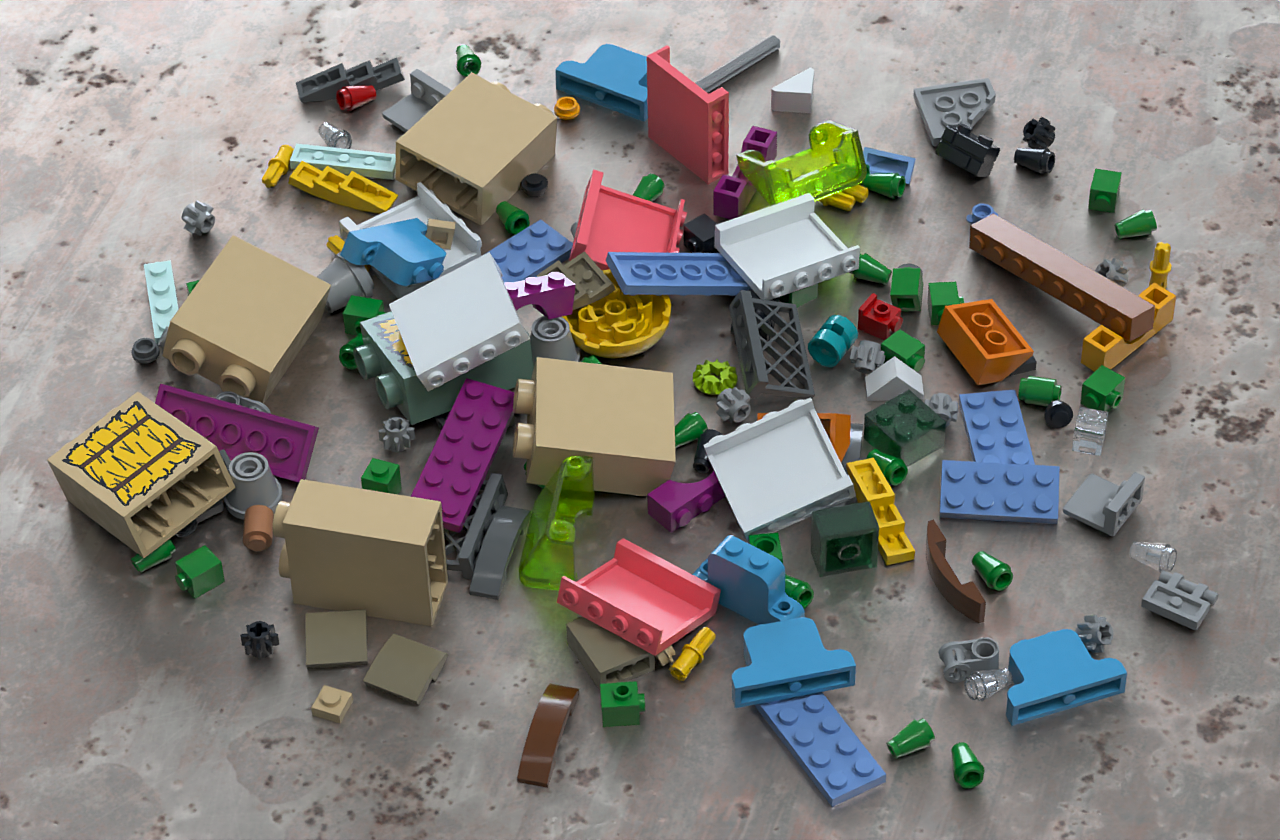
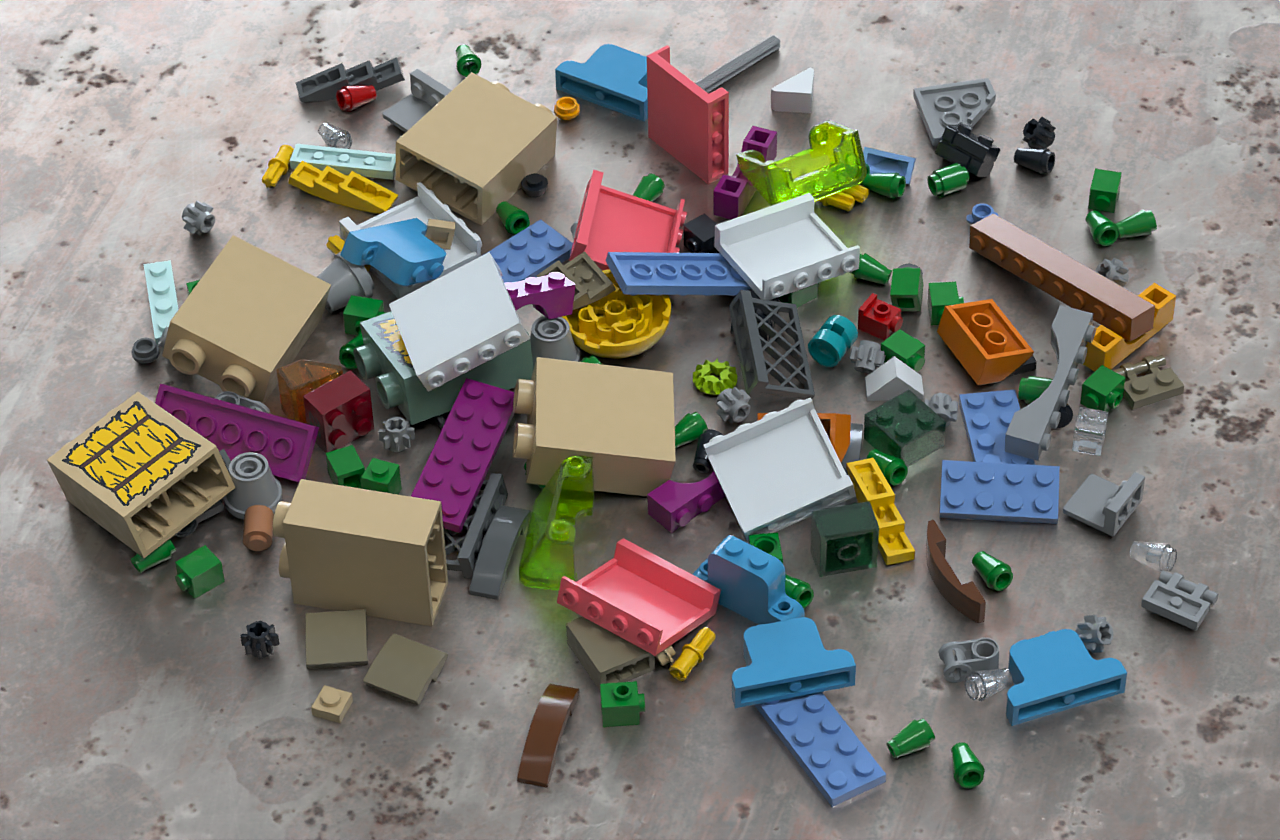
yellow axle [1149,242,1172,289] -> none
none -> clear orange slope [276,359,343,424]
none -> dark red brick [303,370,374,453]
none -> green brick [325,445,365,489]
none -> green brick [927,163,969,196]
none -> light grey arch [1005,305,1096,461]
none -> green cone [1086,210,1118,246]
none -> dark tan plate [1113,355,1184,410]

